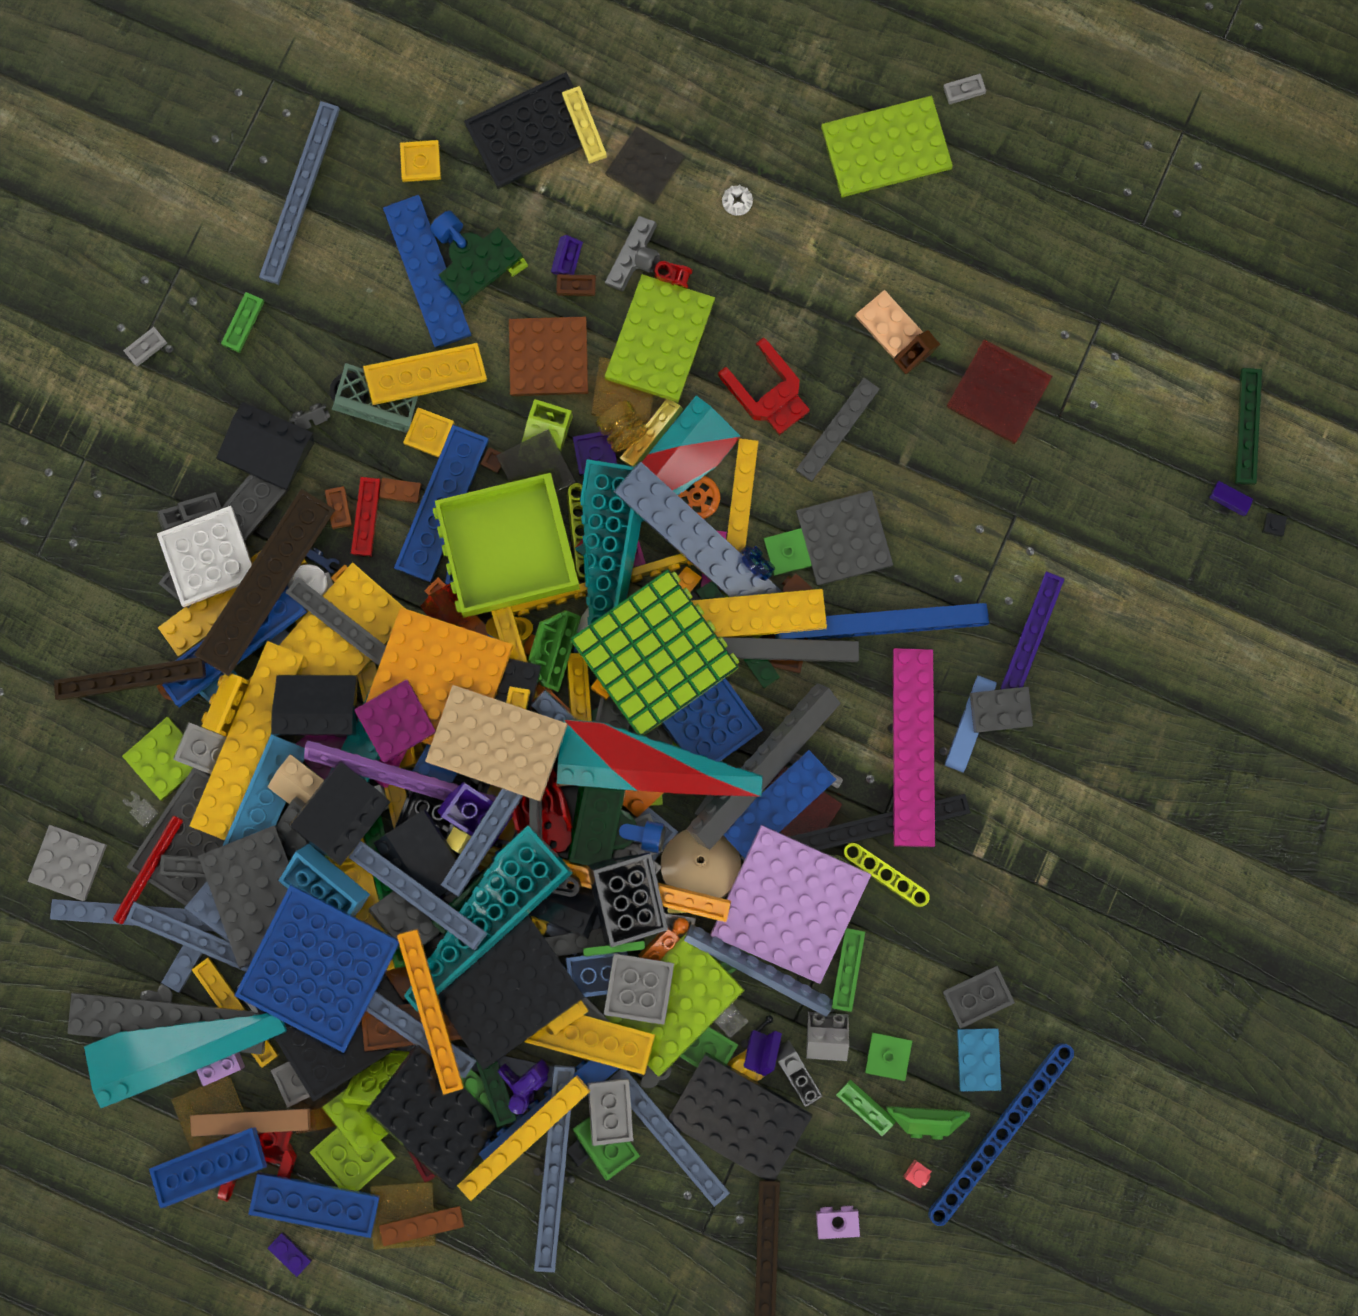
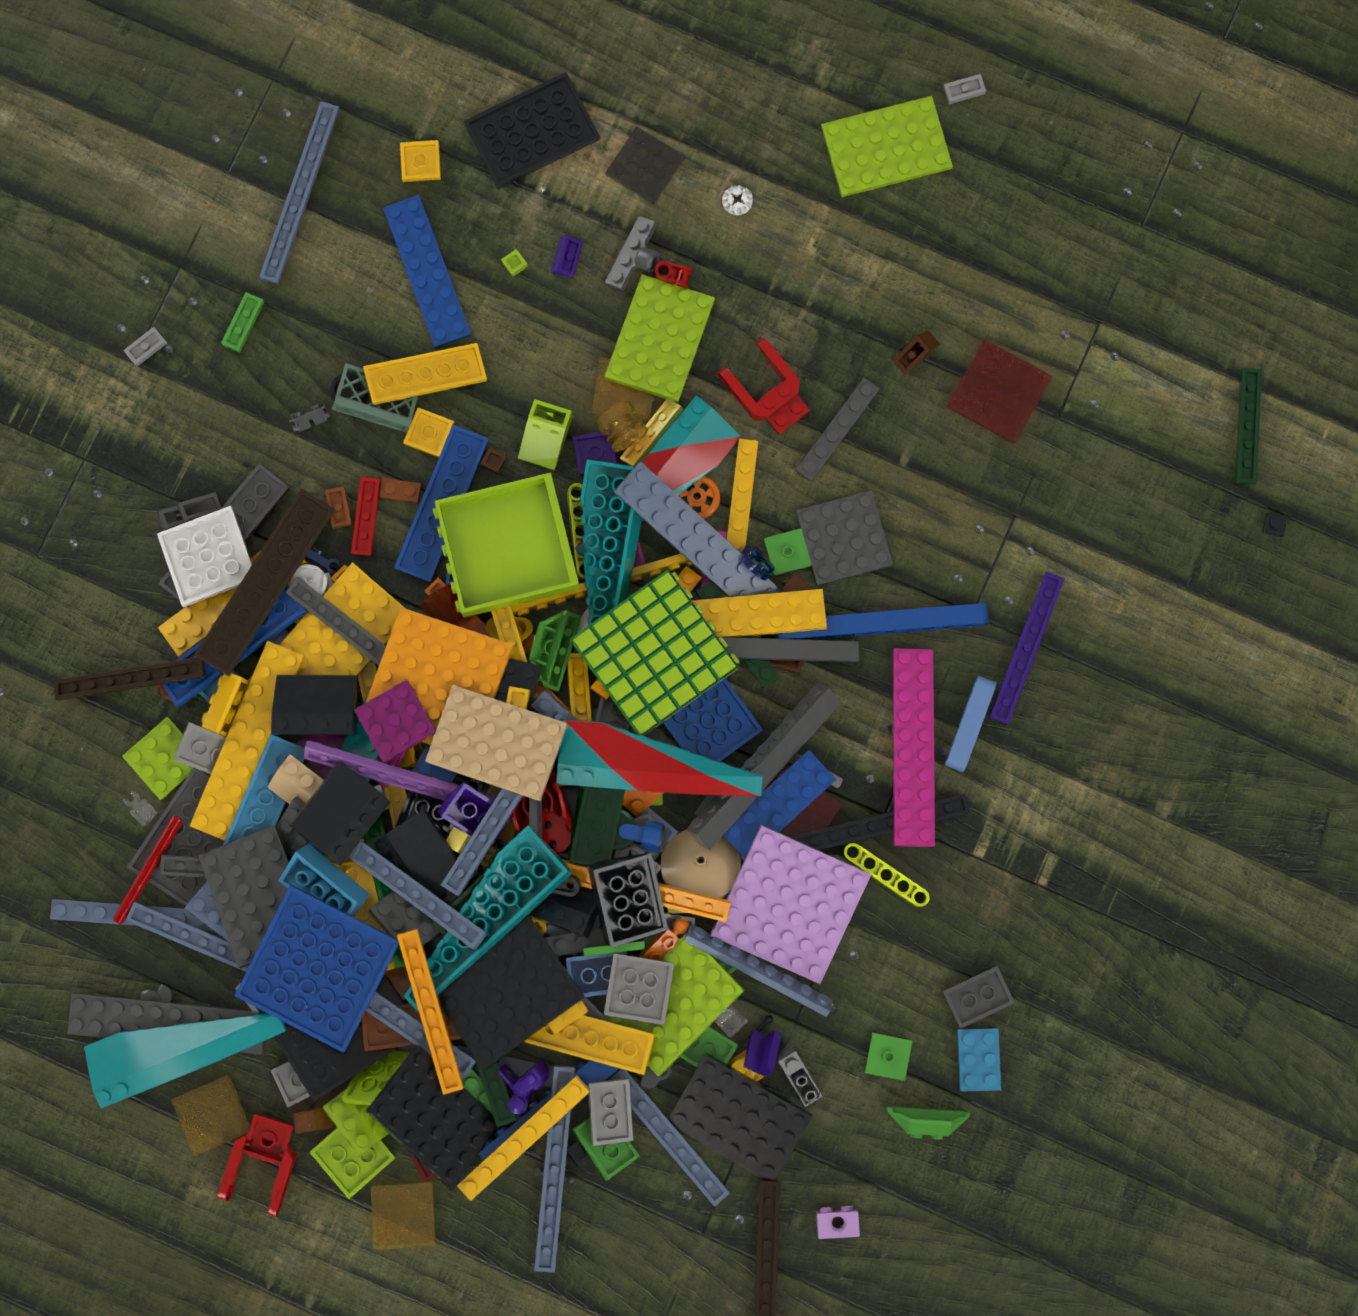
light grey plate [27,825,107,901] -> none
blue plate [149,1127,267,1208] -> none
sand blue plate [161,945,203,993] -> none
medium nougat tile [190,1108,311,1136] -> none
yellow plate [192,957,279,1068] -> none
lavender brick [196,1052,245,1086] -> none
black slope [216,402,314,490] -> none
blue plate [248,1172,380,1238] -> none
dark purple plate [267,1232,312,1277] -> none
dark orange plate [379,1206,465,1246] -> none
dark green plate [430,211,523,305] -> none
clear smoke plate [496,429,576,491] -> none
dark orange plate [509,317,588,396] -> none
reddish brown plate [556,274,596,296] -> none
light yellow plate [562,86,607,164] -> none
light grey slope [806,1012,849,1061] -> none
bright green plate [831,928,865,1012] -> none
bright green plate [836,1080,896,1136] -> none
light nougat plate [855,290,923,359] -> none
coral brick [903,1159,932,1188] -> none
blue beam [928,1043,1074,1226] -> none
dark grey plate [970,687,1033,733] -> none
dark purple slope [1209,481,1253,517] -> none

